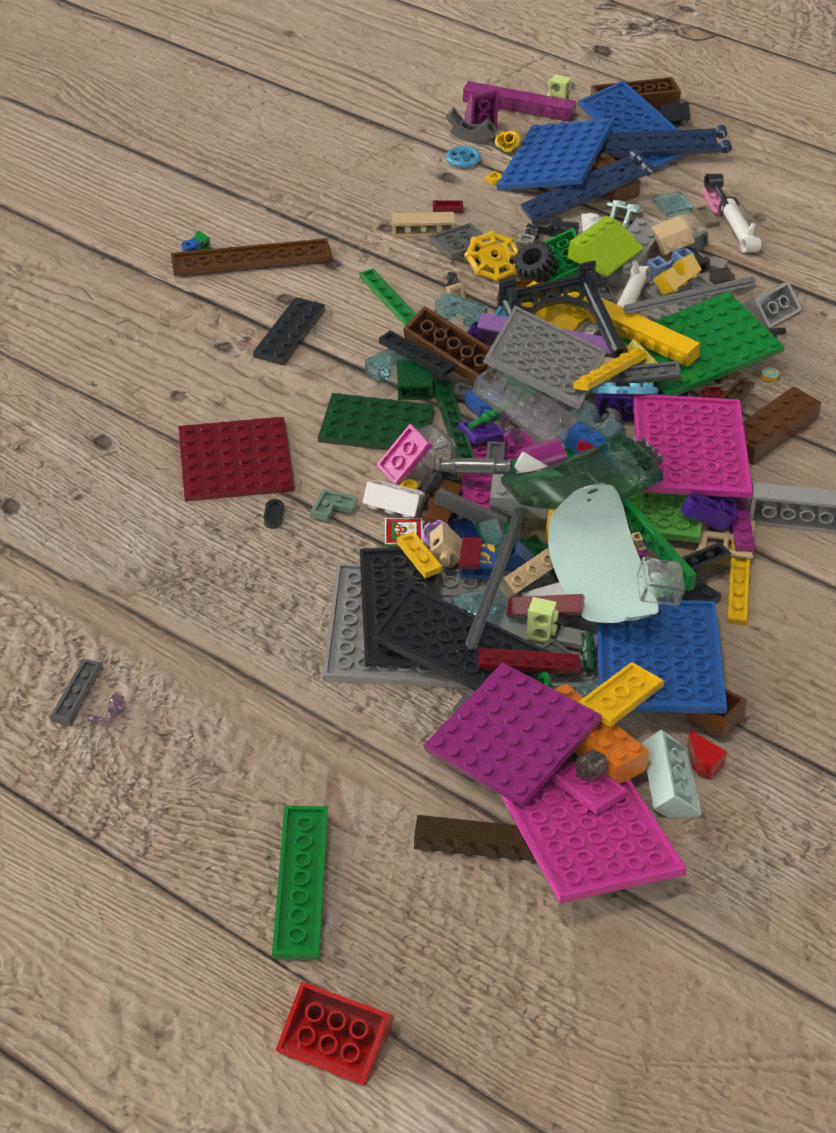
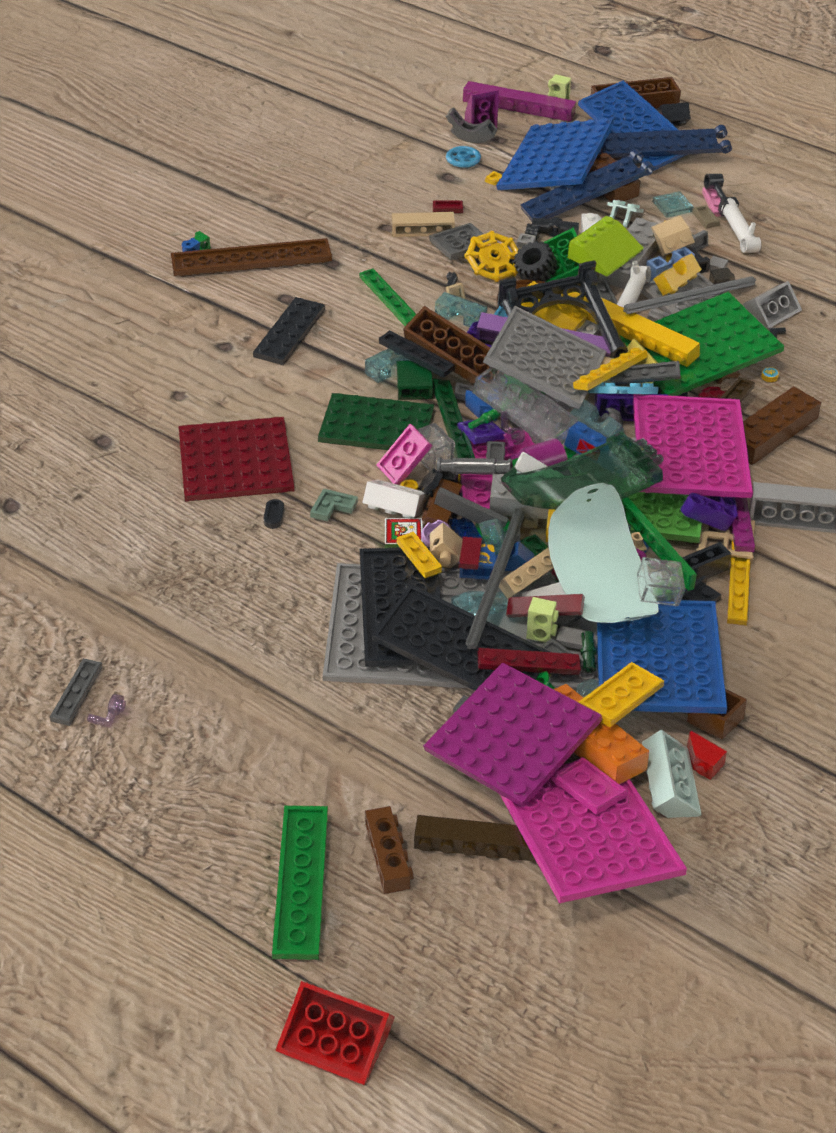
yellow head [495,131,522,153] -> none
clear smoke head [576,750,608,781] -> none
none -> reddish brown brick [365,806,414,894]

